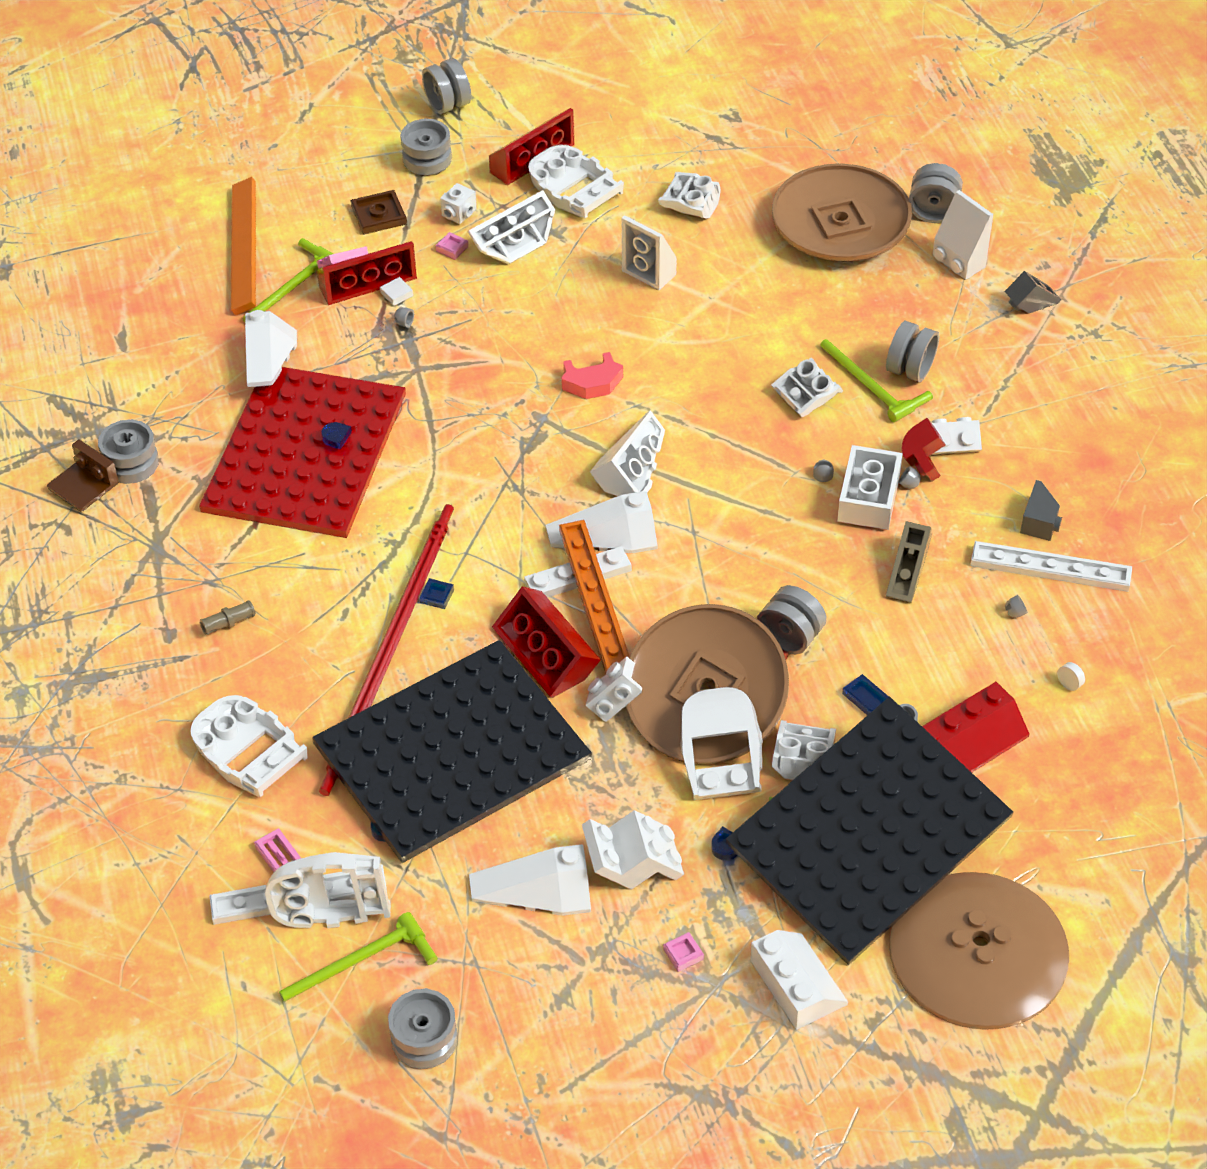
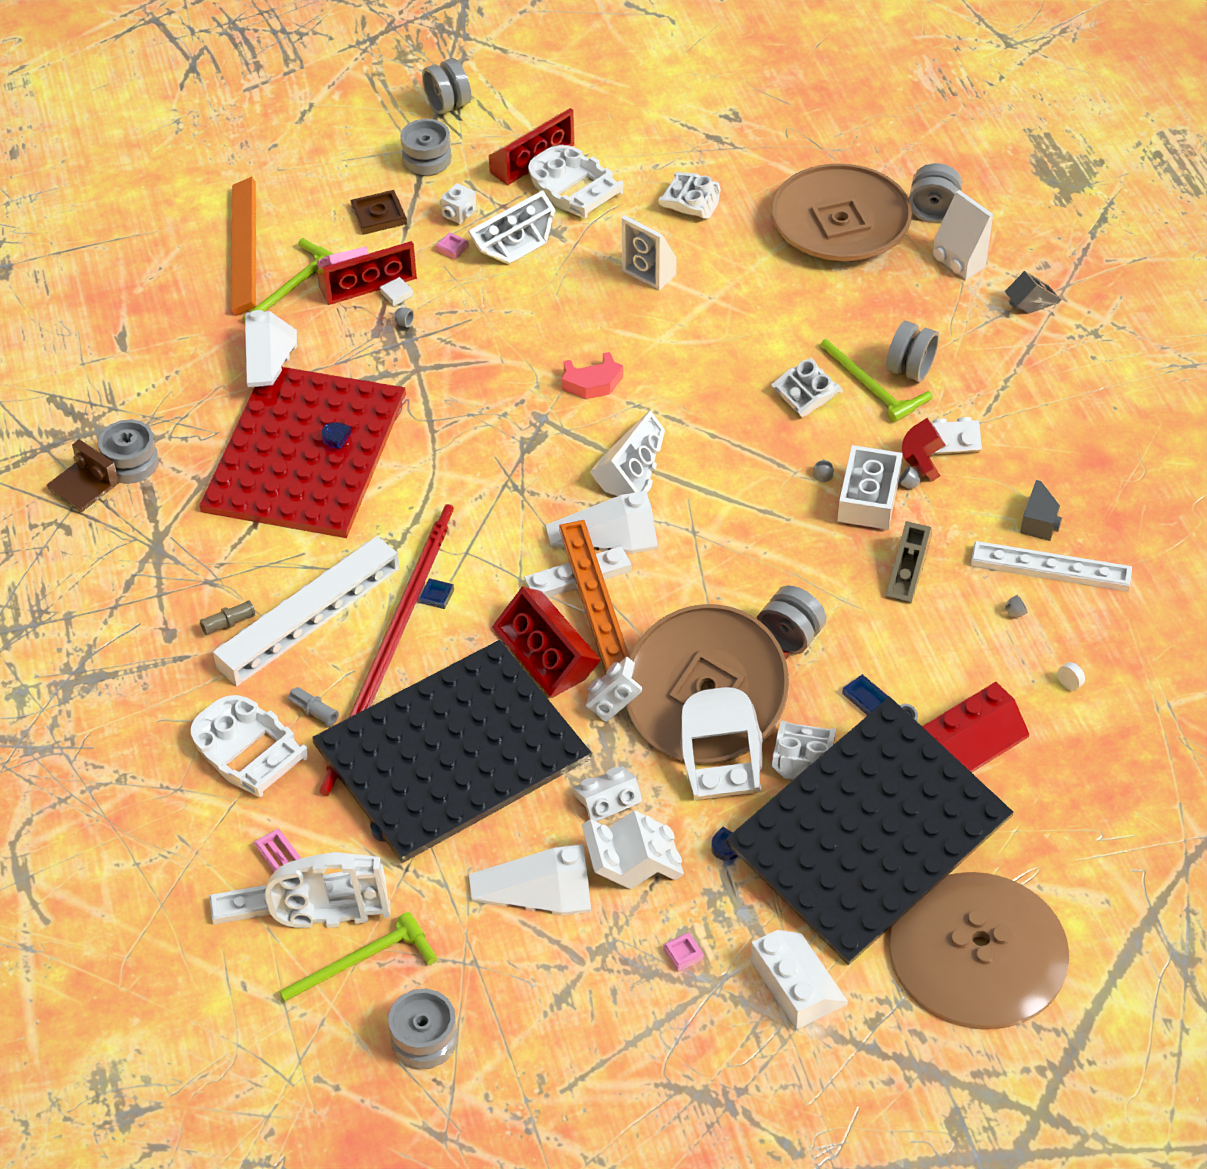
none -> white brick [213,536,400,687]
none -> light grey axle [288,687,339,726]
none -> white bracket [573,766,642,821]

